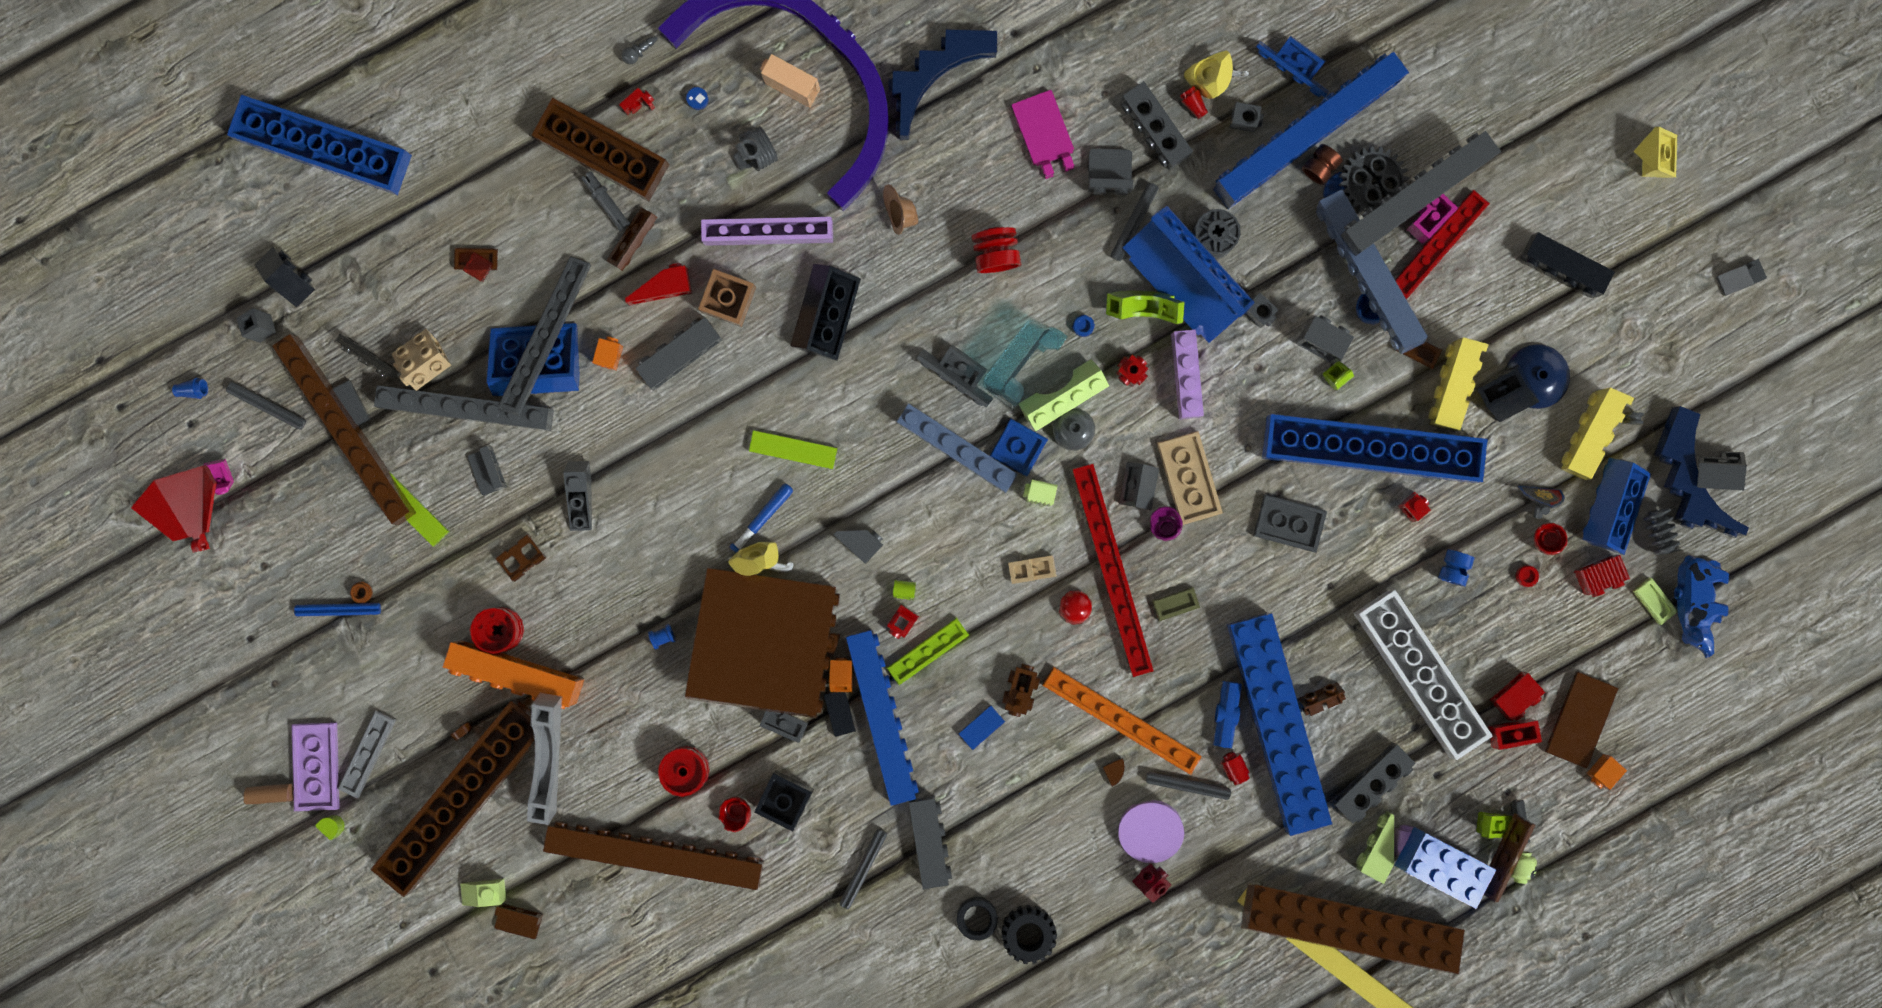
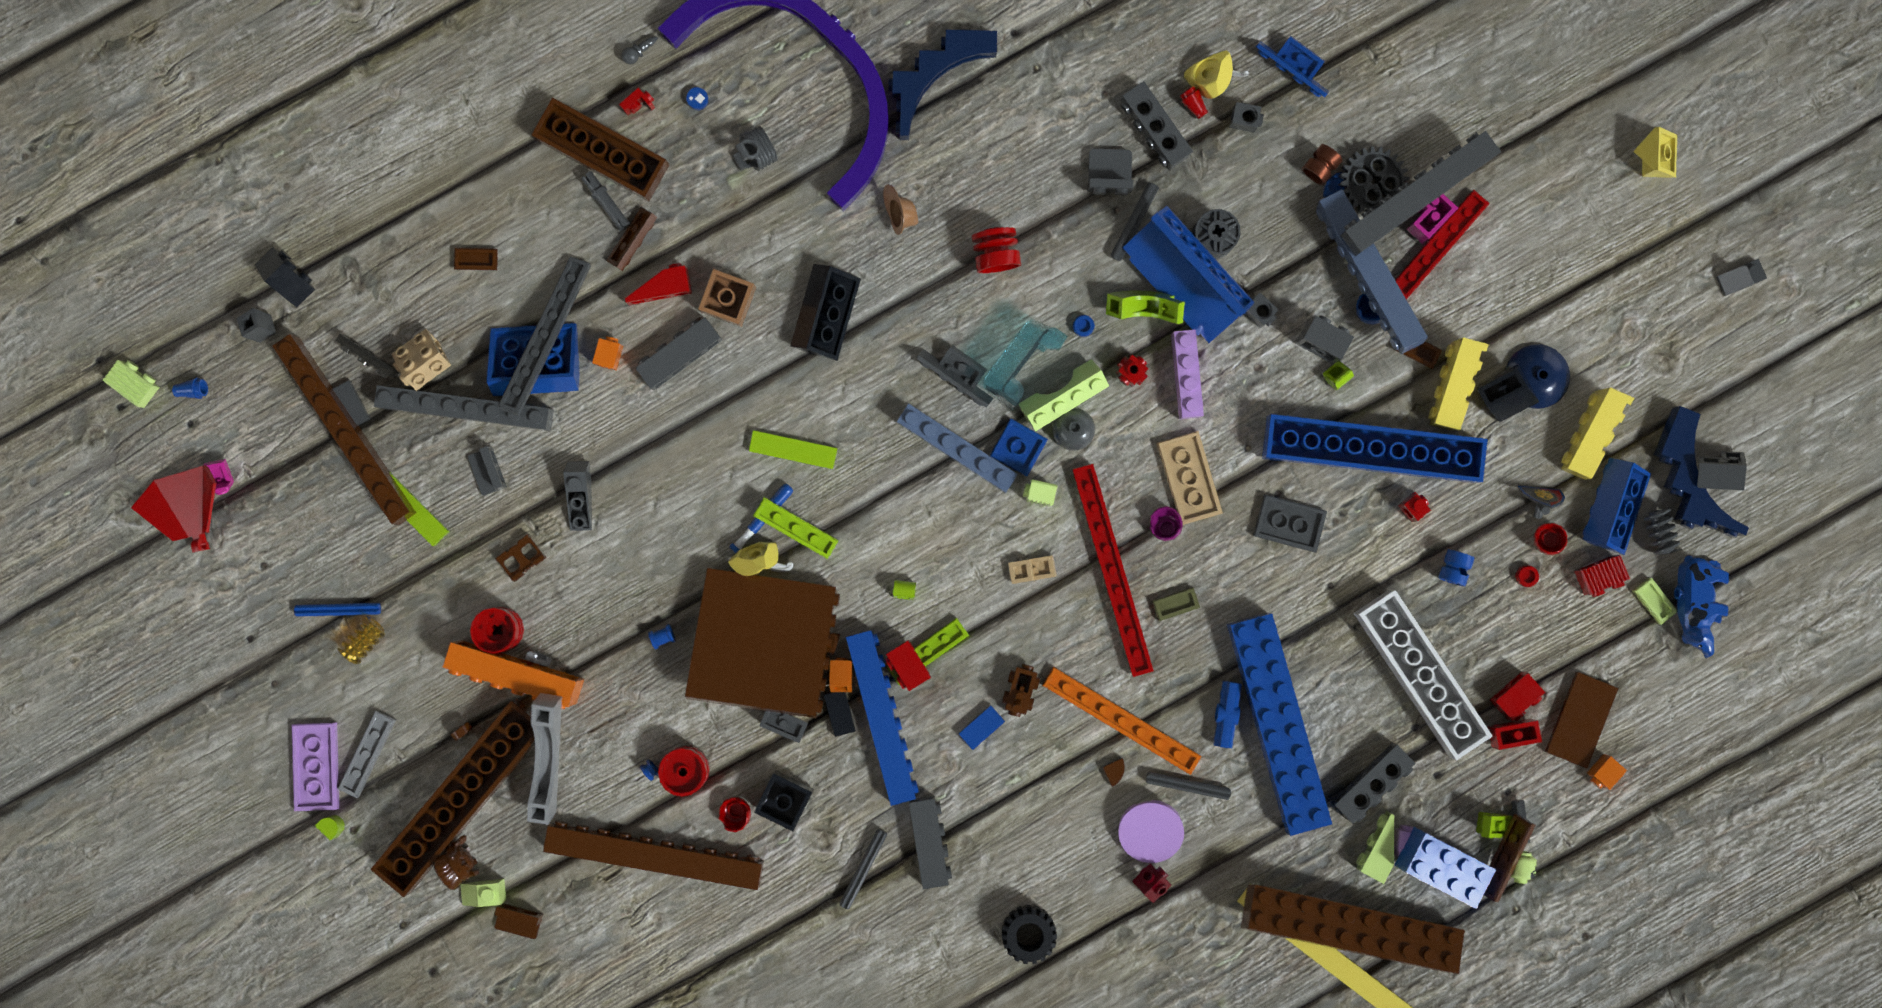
dark grey axle [226,382,306,430] -> none
blue brick [227,95,412,195] -> none
medium nougat brick [244,784,294,804] -> none
dark orange plate [350,582,373,603] -> none
clear red tile [463,253,494,282] -> none
lavender brick [701,217,833,246] -> none
light nougat brick [760,54,820,108] -> none
dark grey slope [834,530,883,564] -> none
red window [887,604,919,639] -> none
black tyre [957,897,998,941] -> none
dark pink tile [1011,89,1075,179] -> none
red hair [1059,590,1092,625] -> none
dark grey panel [1119,462,1159,510] -> none
blue brick [1213,52,1409,210] -> none
red brick [1221,751,1250,785] -> none
reddish brown hinge [1297,682,1346,716] -> none
black brick [1520,232,1615,298] -> none
dark grey bush [1623,412,1644,425] -> none
none -> yellowish green brick [103,360,160,408]
none -> clear yellow piece [337,615,385,664]
none -> reddish brown hair [434,835,480,890]
none -> light grey tile [525,650,552,666]
none -> blue bush [640,759,659,781]
none -> lime tile [753,497,839,559]
none -> red brick [885,640,931,691]

